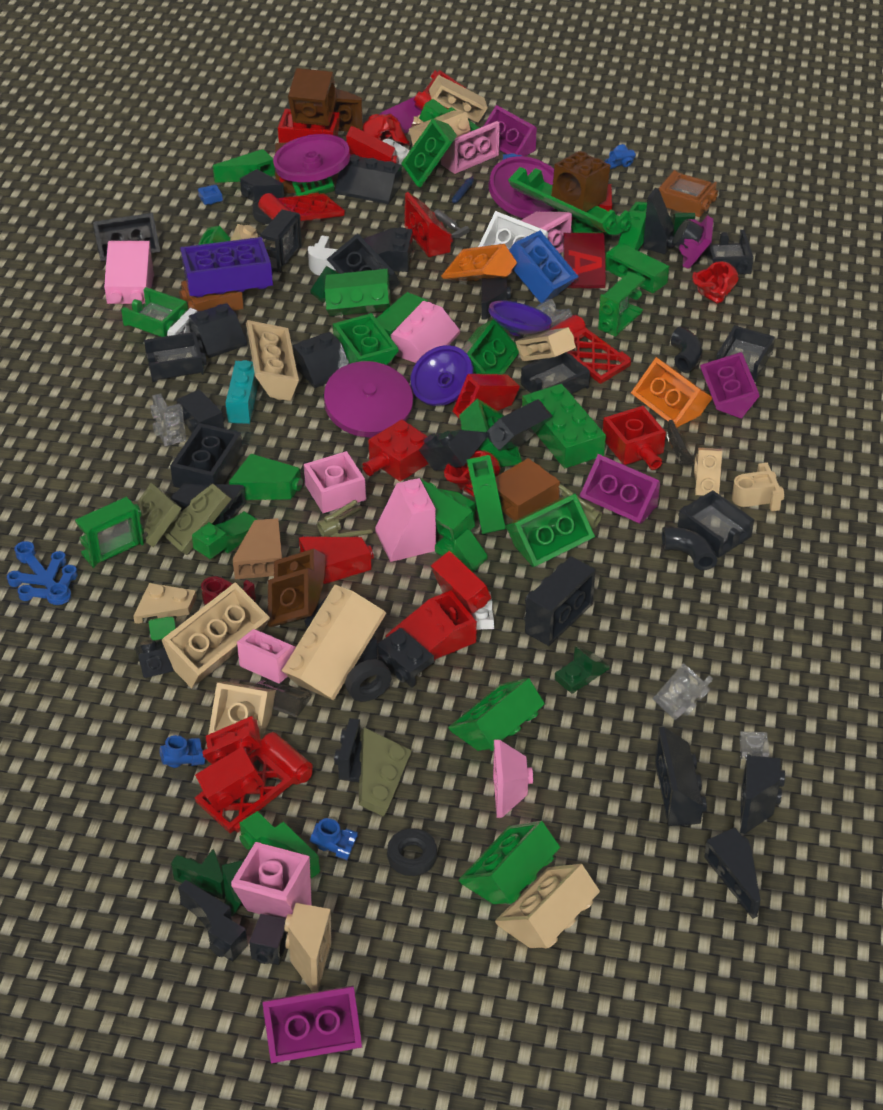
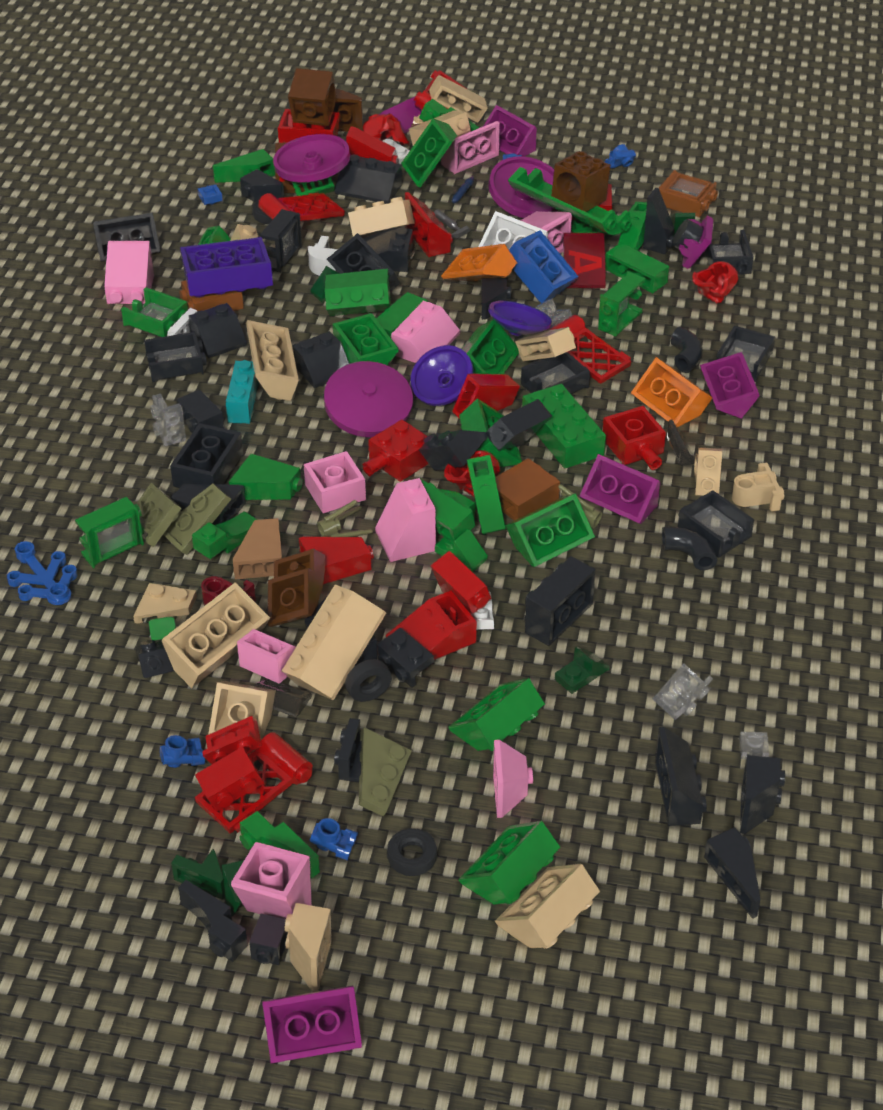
none -> tan brick [348,197,415,236]

